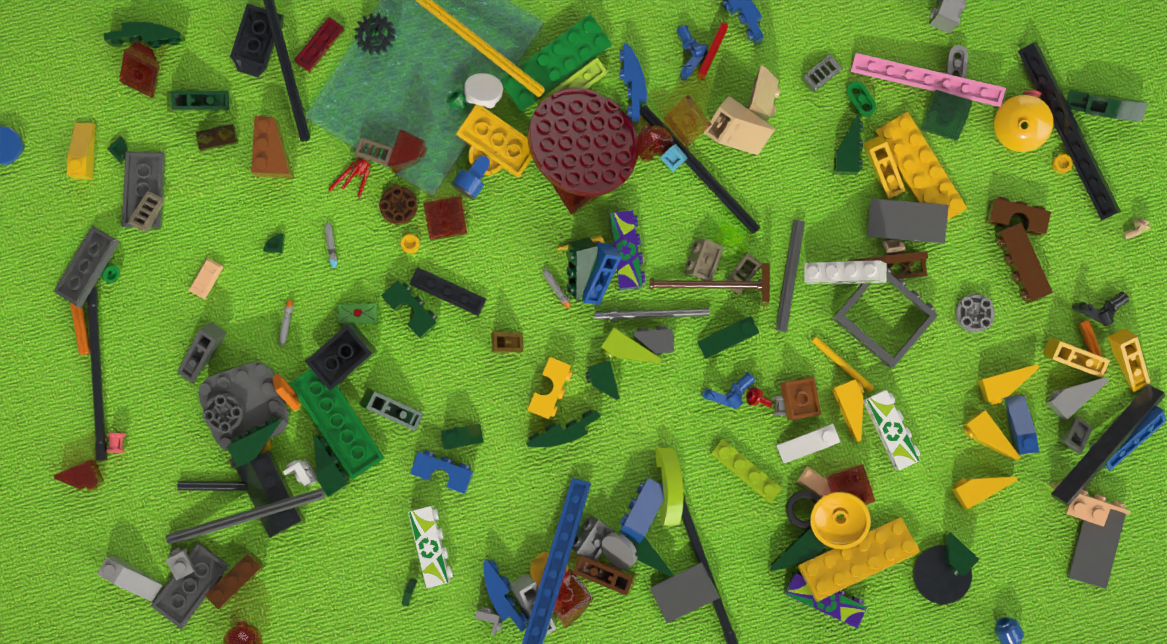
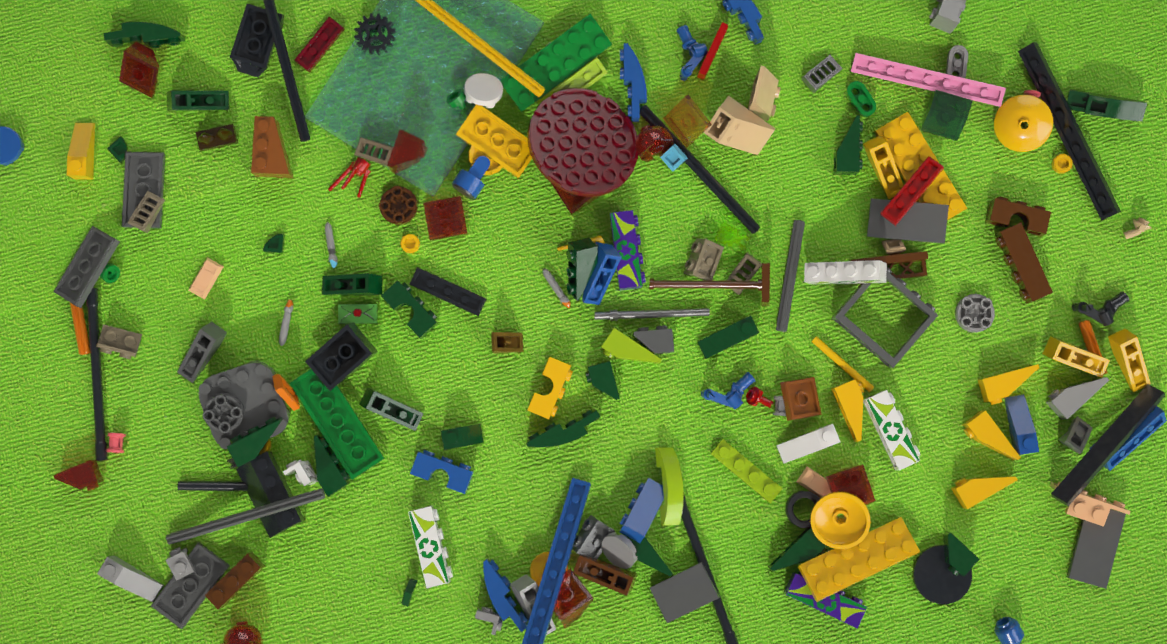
none -> dark tan bracket [96,324,142,359]
none -> dark green slope [322,273,383,296]
none -> red tile [880,156,944,226]

